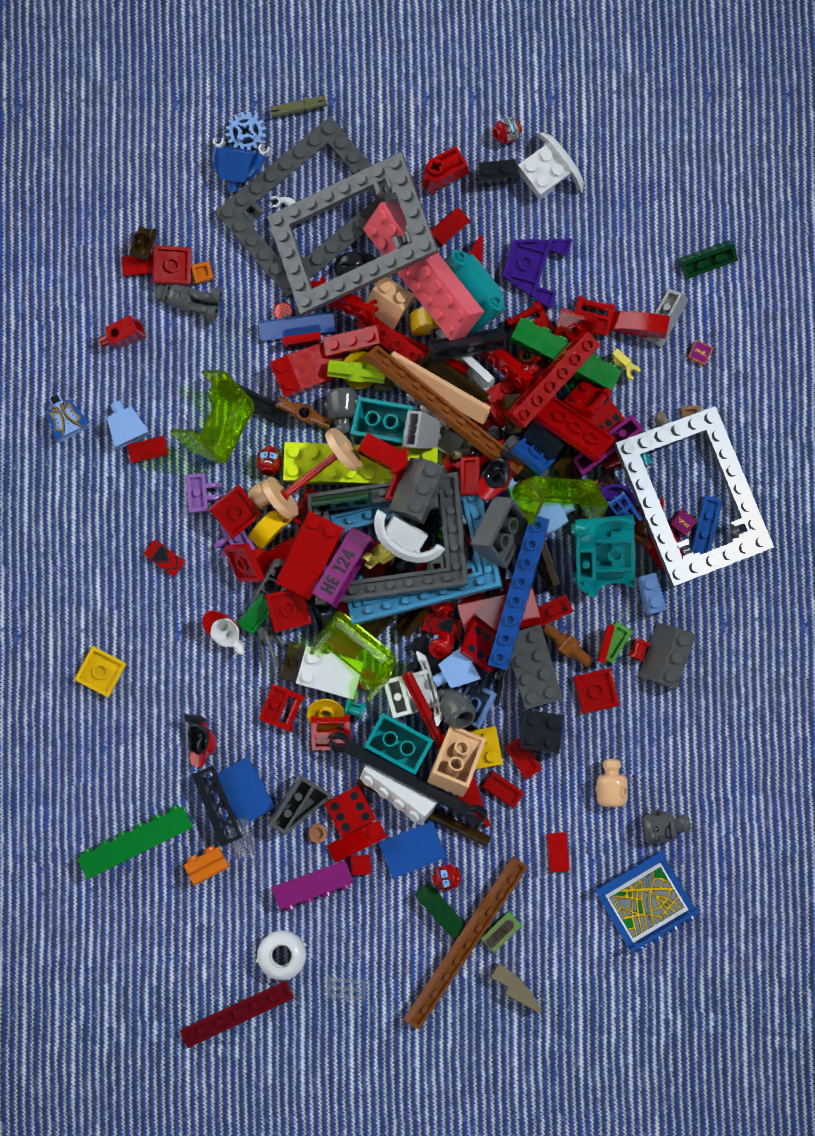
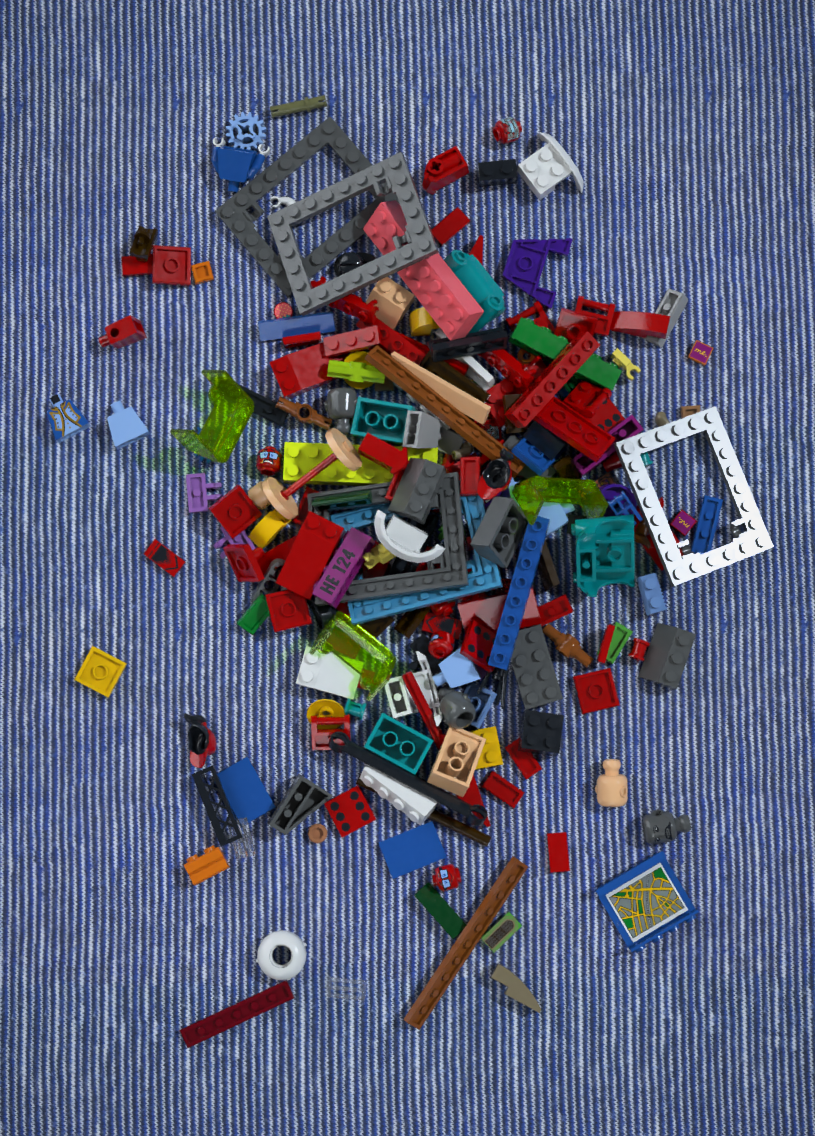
green brick [77,805,194,879] -> none
red tile [127,436,169,464] -> none
dark grey piece [155,284,223,323] -> none
white hair [202,610,245,655] -> none
dark grey plant [256,625,287,666] -> none
red plate [259,684,306,732] -> none
magenta brick [272,860,353,911] -> none
dark brown plate [278,641,306,683] -> none
red slope [327,820,387,863] -> none
red tile [351,855,371,875] -> none
dark green slope [678,240,738,280] -> none

